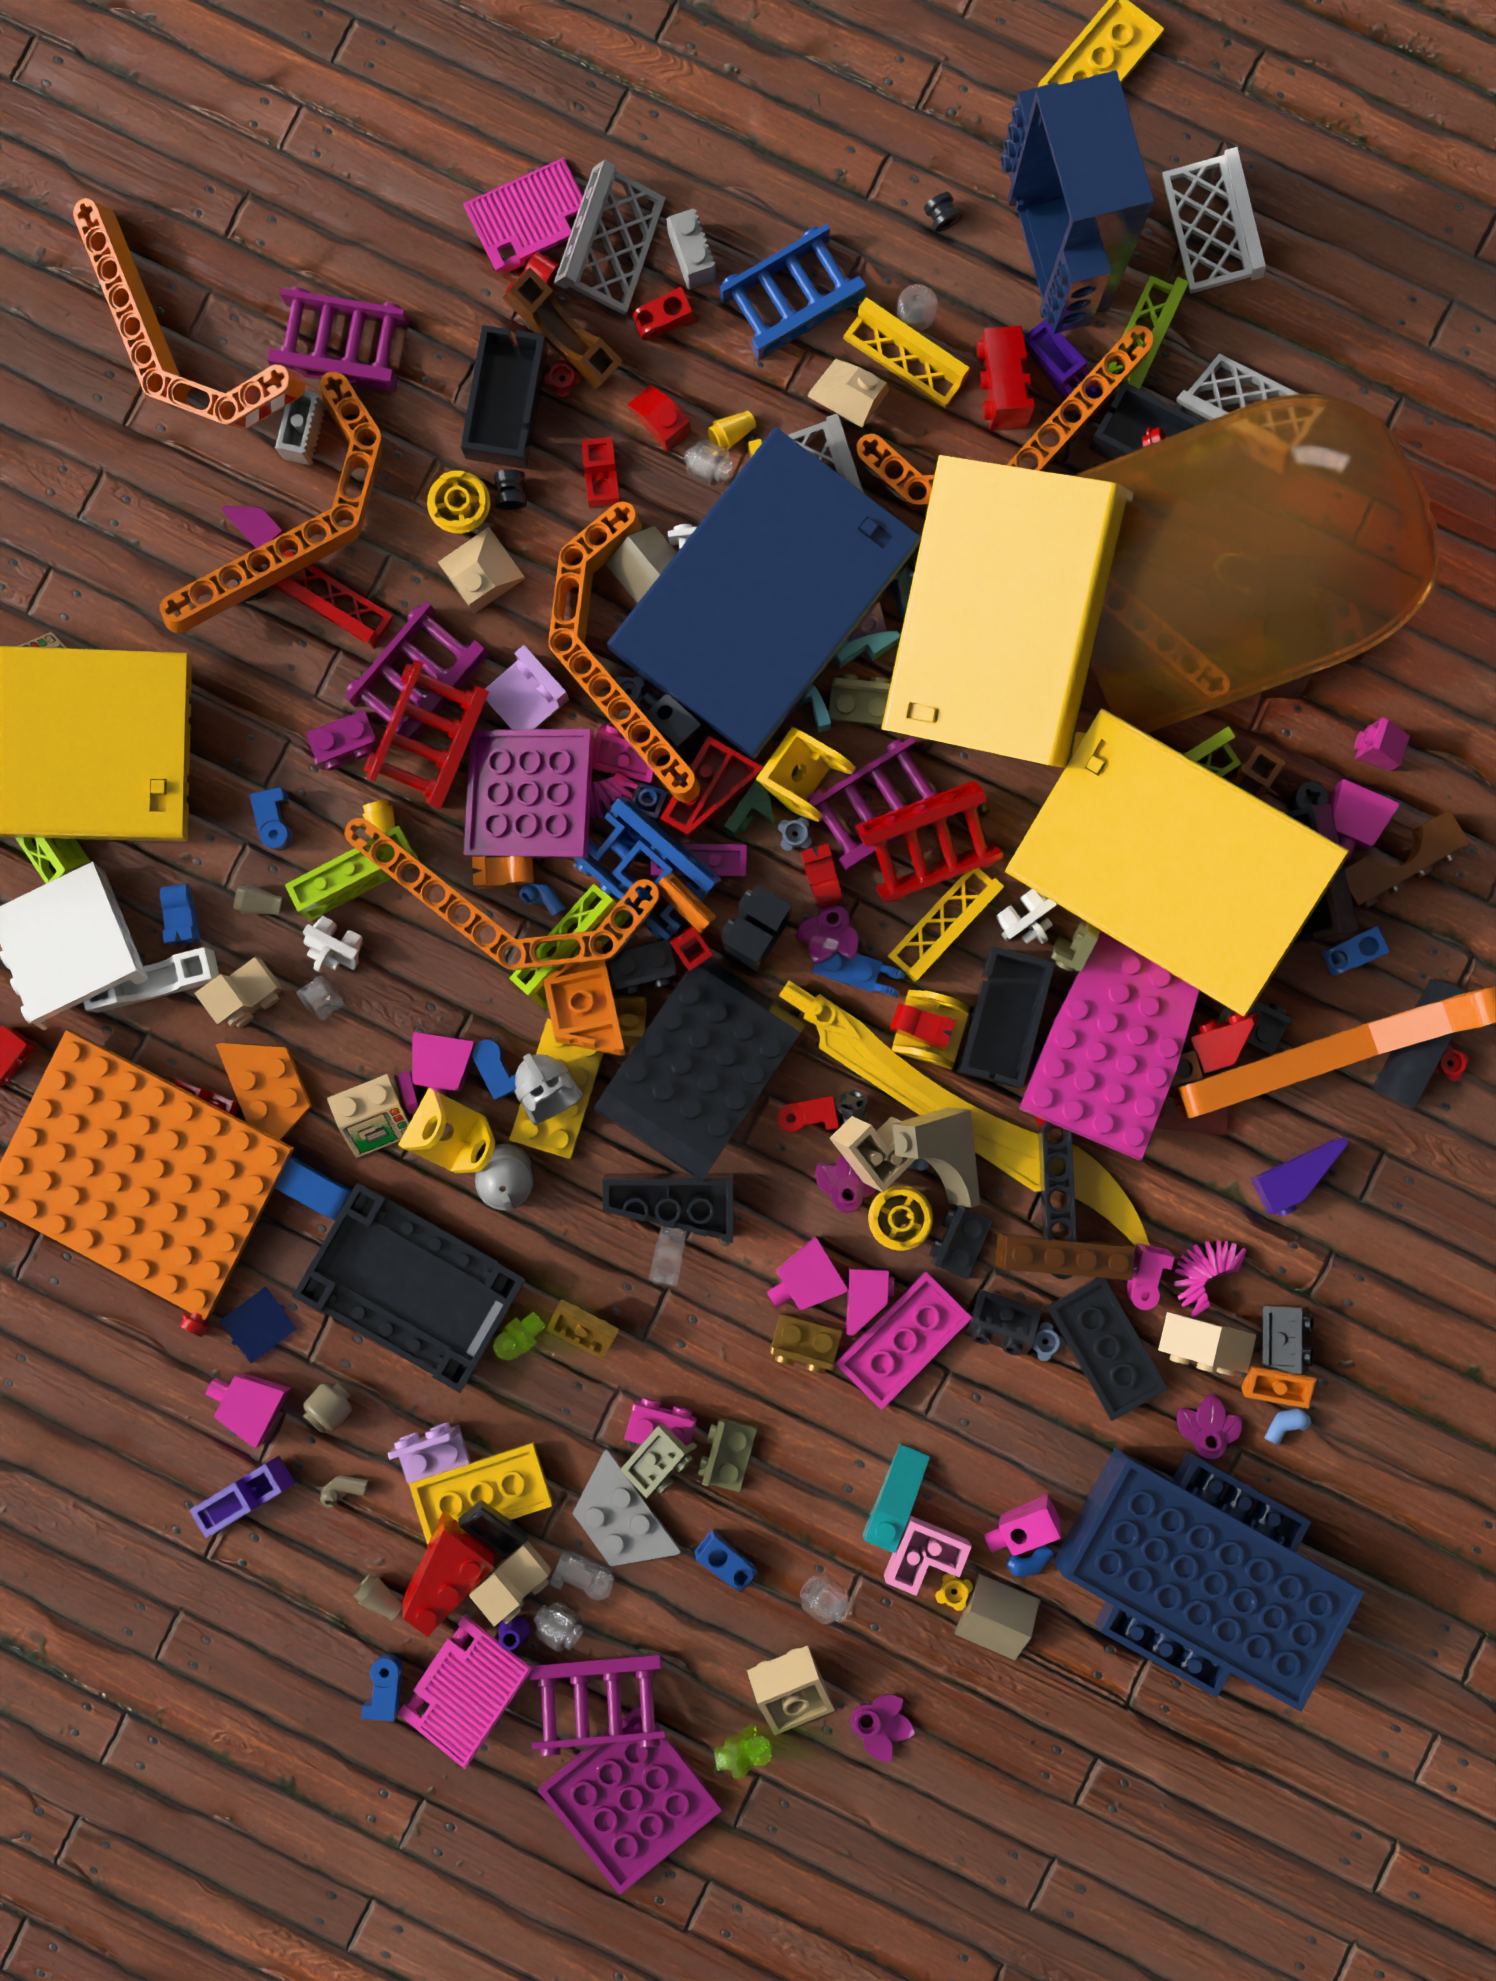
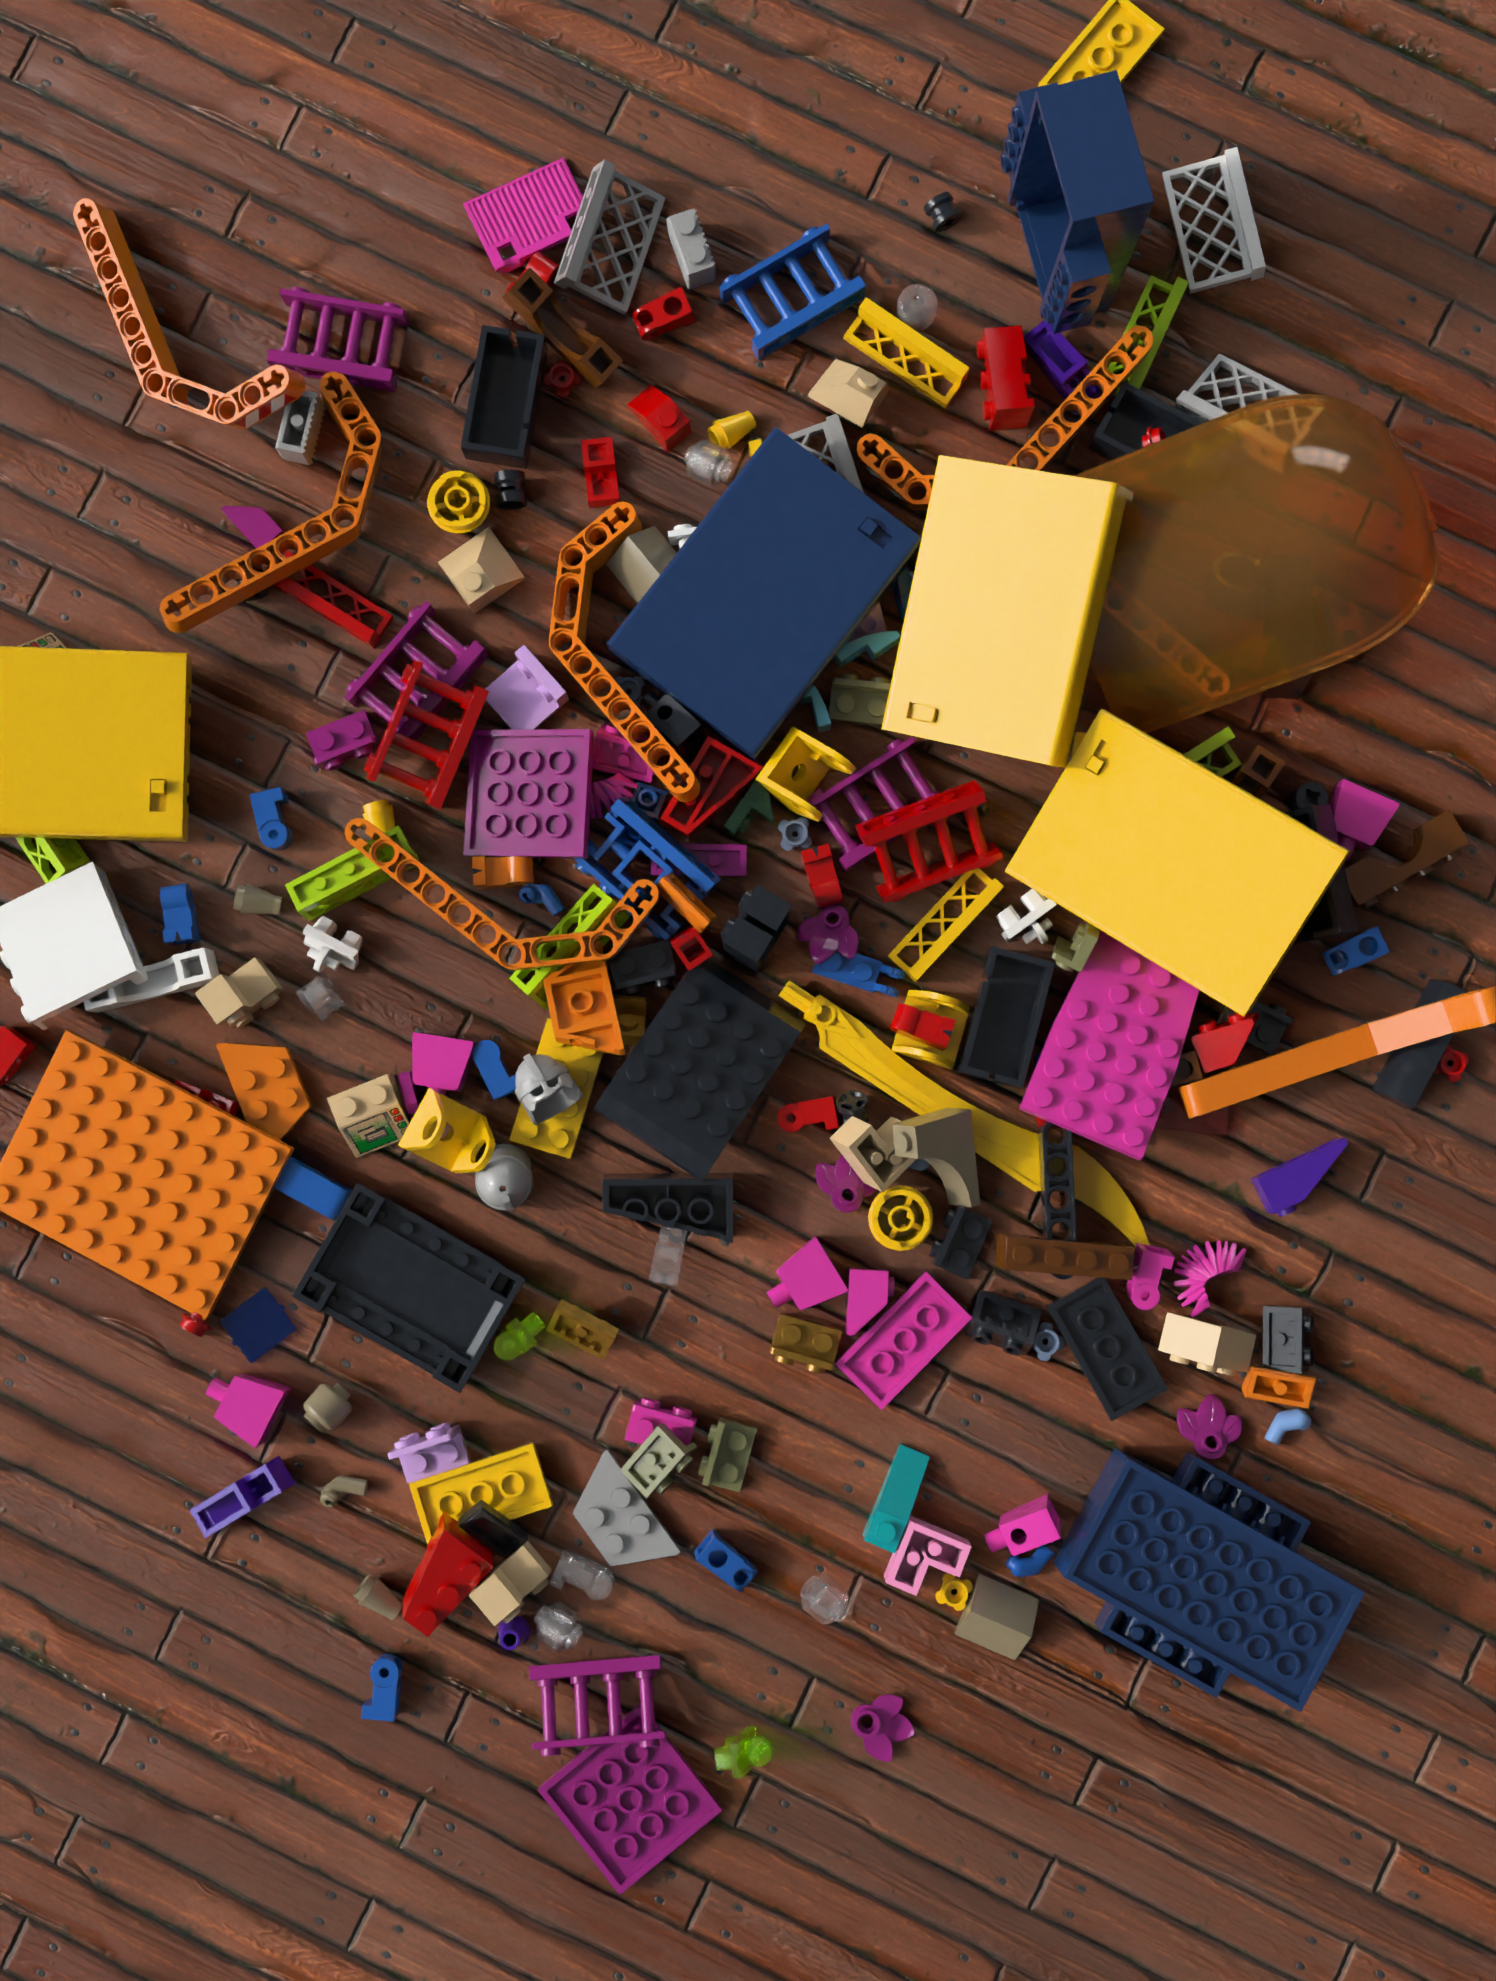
dark pink window [398,1615,533,1769] -> none
tan slope [747,1646,835,1735] -> none
dark pink slope [1354,717,1410,771] -> none

